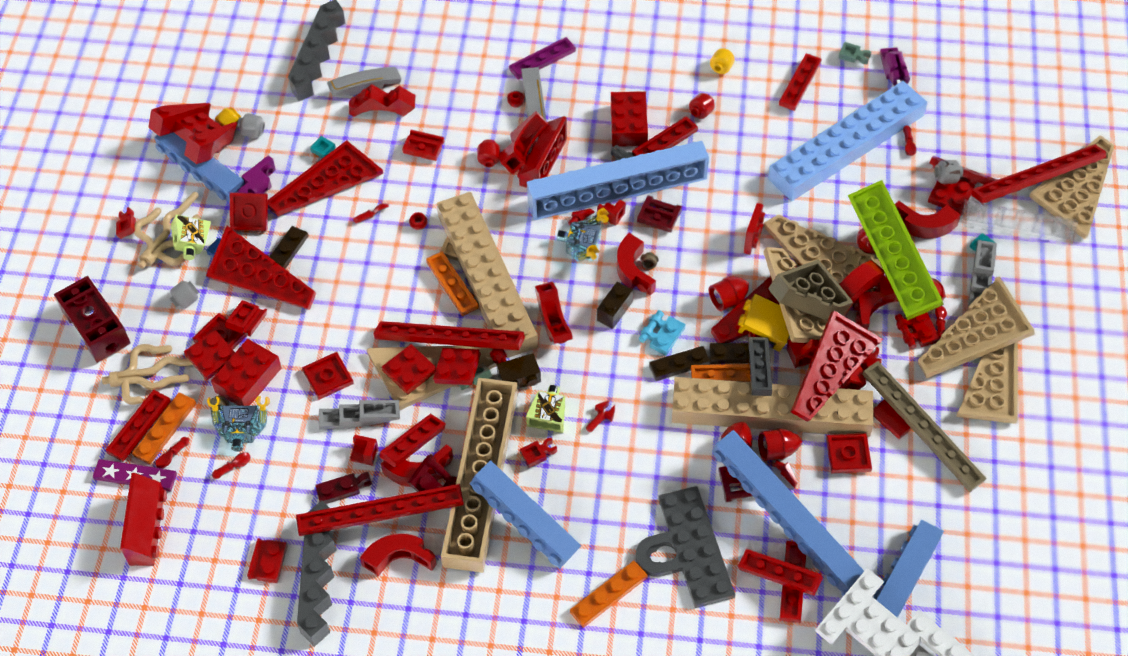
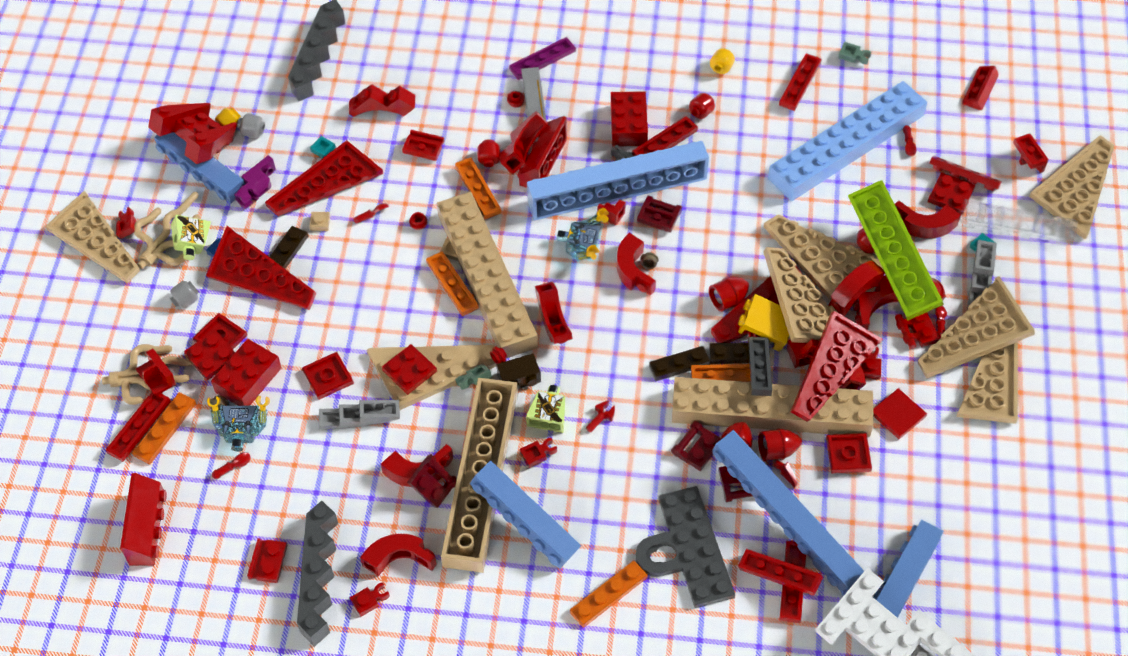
dark red plate [53,275,131,363] -> none
magenta tile [92,459,177,492] -> none
red piece [155,437,190,468] -> none
red plate [225,300,267,337] -> none
red plate [230,192,268,231] -> none
red tile [296,484,464,536] -> none
dark red plate [315,472,372,504] -> none
light grey slope [327,67,402,96] -> none
red panel [350,435,379,466] -> none
red plate [373,321,525,350] -> none
red plate [379,413,446,468] -> none
red plate [433,348,481,385] -> none
red bar [568,208,595,227] -> none
dark brown brick [597,282,633,329] -> none
medium azure plate [638,310,686,356] -> none
red plate [743,203,766,255] -> none
dark tan brick [768,259,853,321] -> none
dark tan plate [862,361,987,492] -> none
magenta plate [879,47,910,86] -> none
light grey head [934,160,963,184] -> none
red plate [972,144,1106,204] -> none
none -> tan wing [46,190,140,283]
none -> red panel [136,348,176,396]
none -> tan plate [309,212,330,231]
none -> red plate [349,583,390,617]
none -> orange plate [455,157,502,220]
none -> dark red plate [671,421,721,472]
none -> red slope [962,65,999,110]
none -> red panel [1013,133,1049,173]

